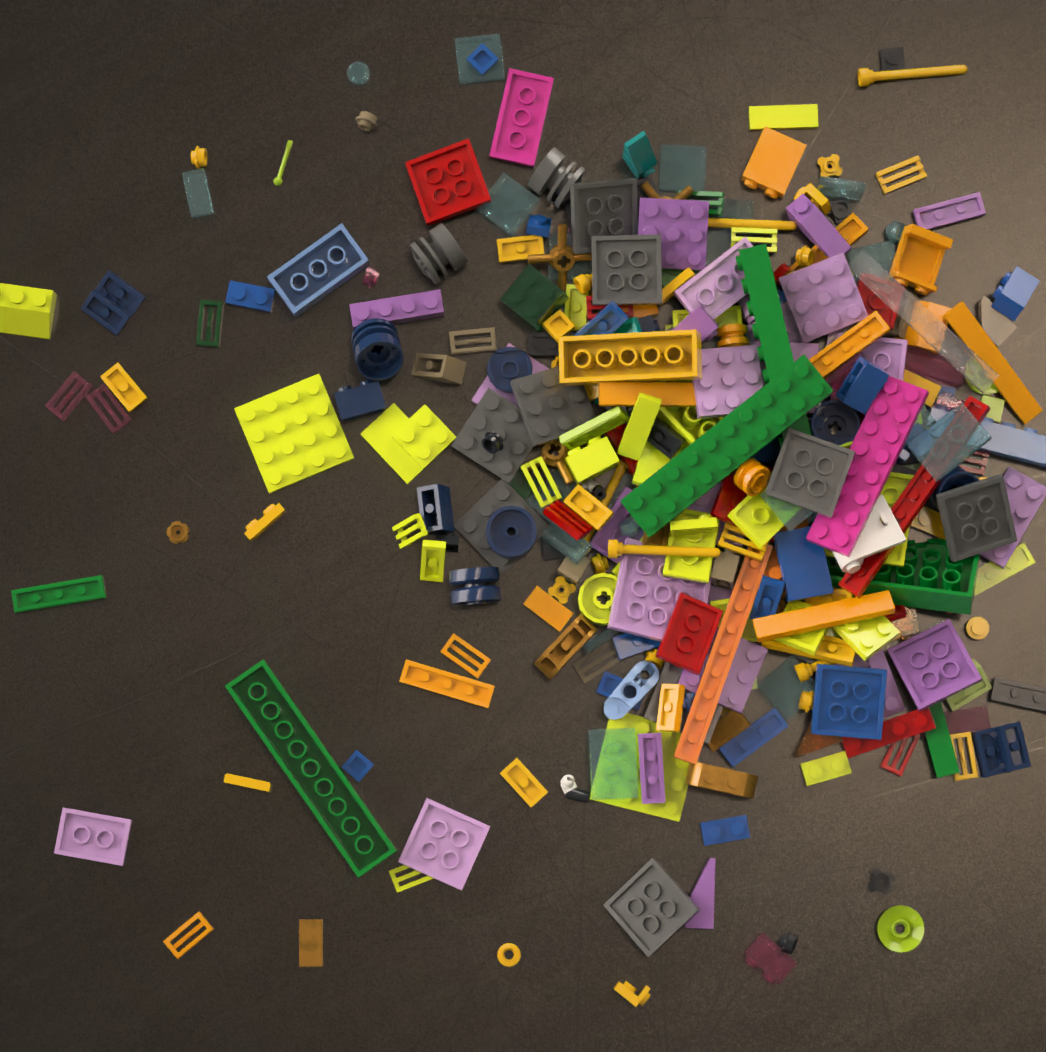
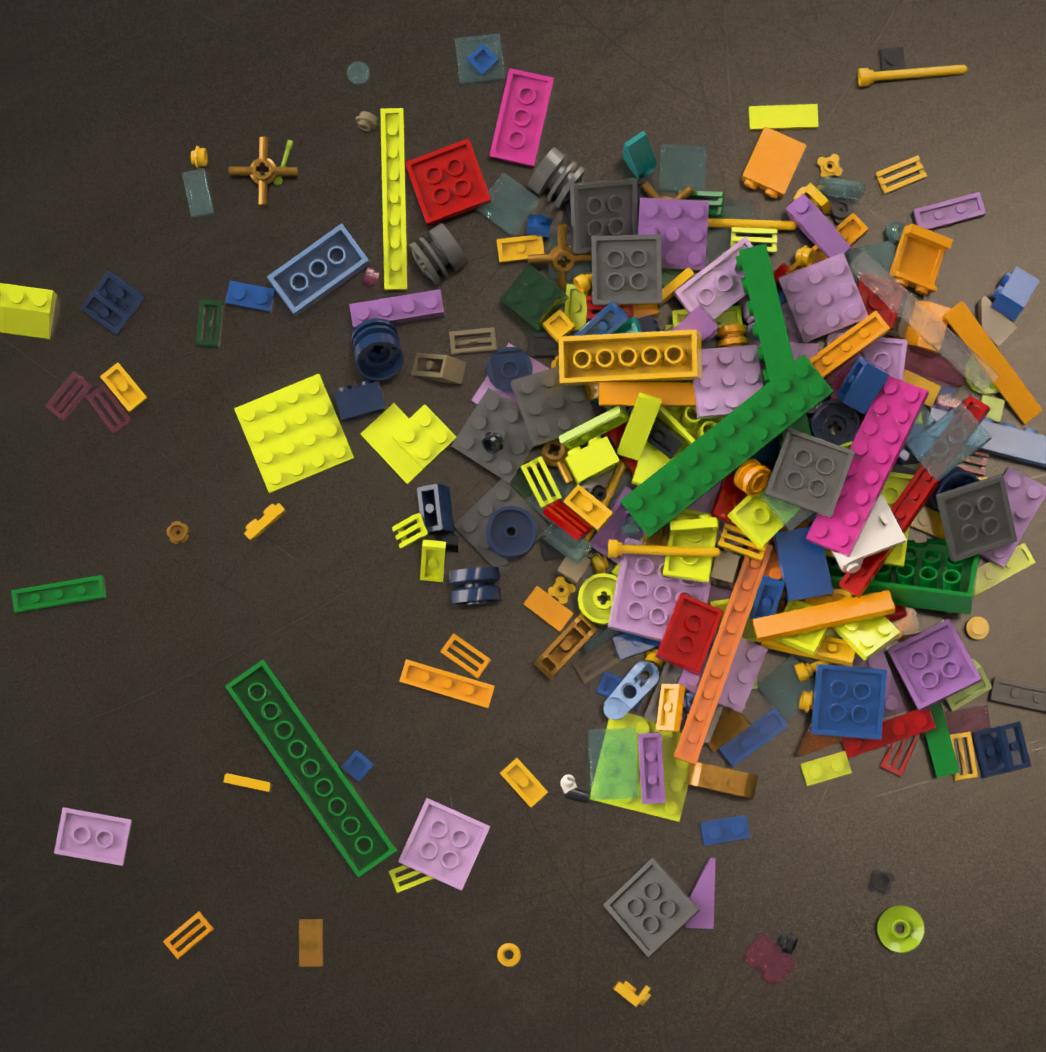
none -> pearl gold bar [229,137,298,206]
none -> neon yellow plate [380,108,408,291]

